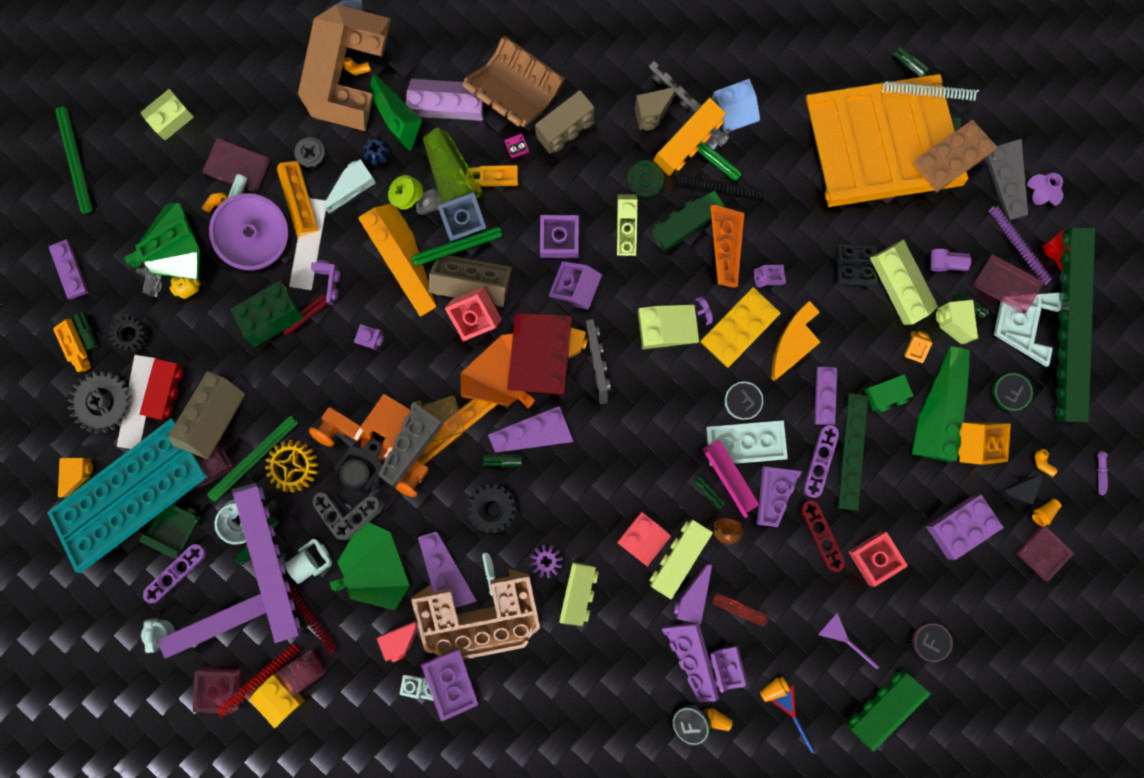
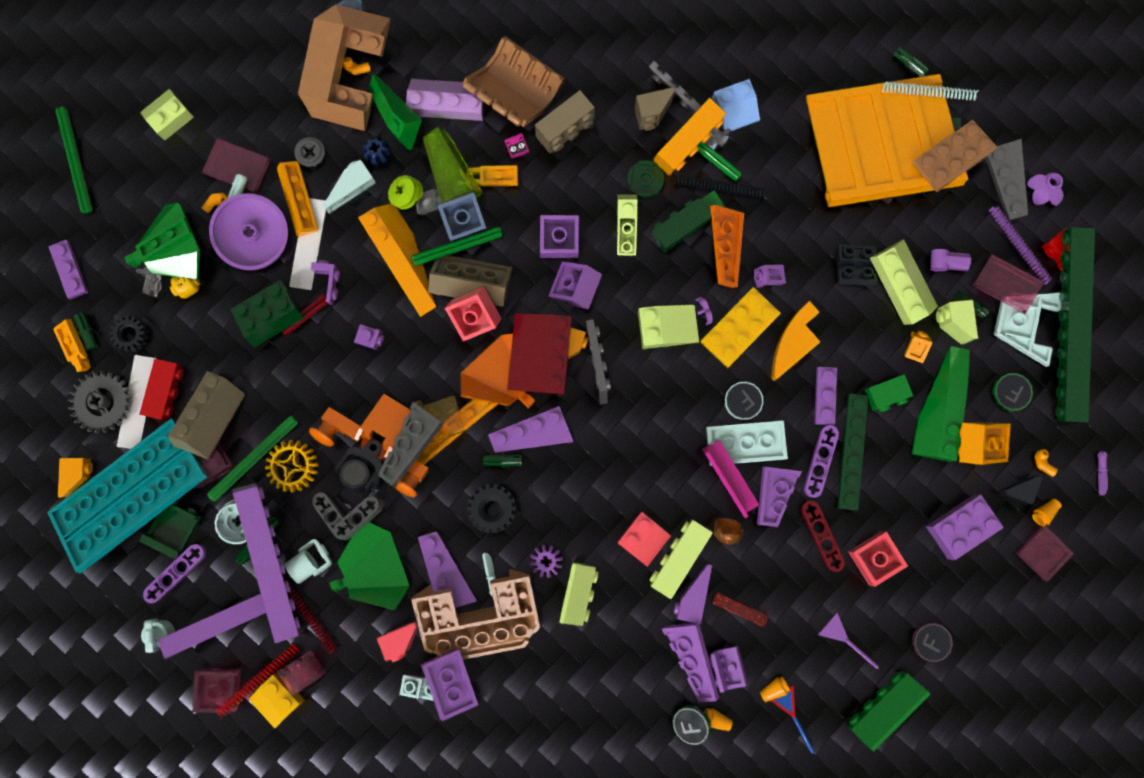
dark green axle [694,476,726,508] -> none

